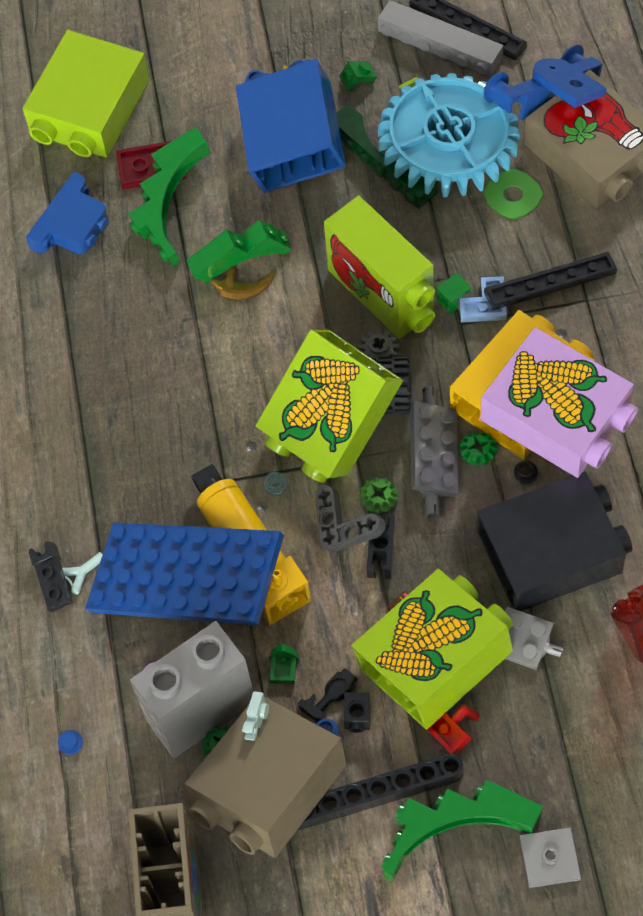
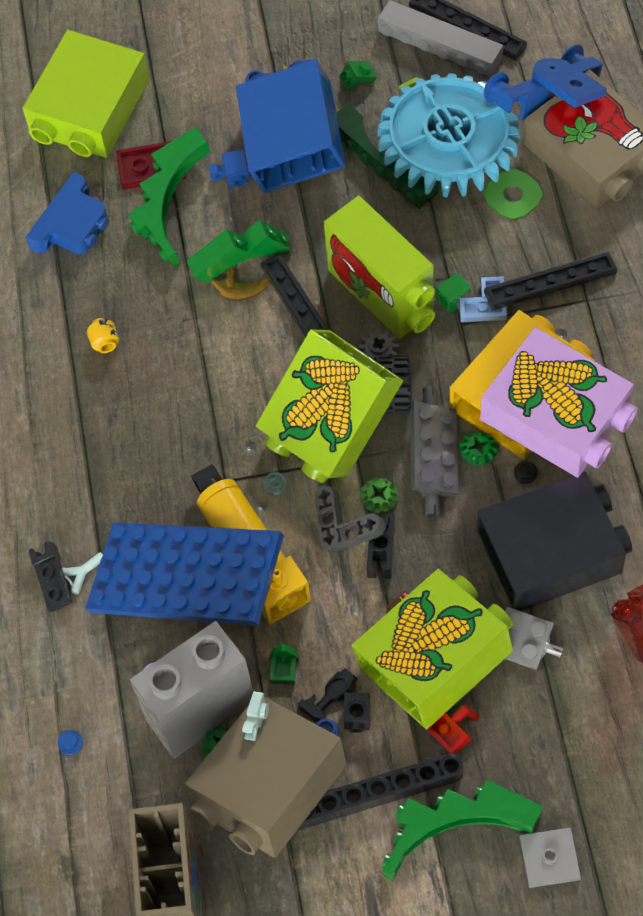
none -> yellow head [87,318,119,353]
none -> blue brick [208,149,250,187]
none -> black tile [260,254,329,338]

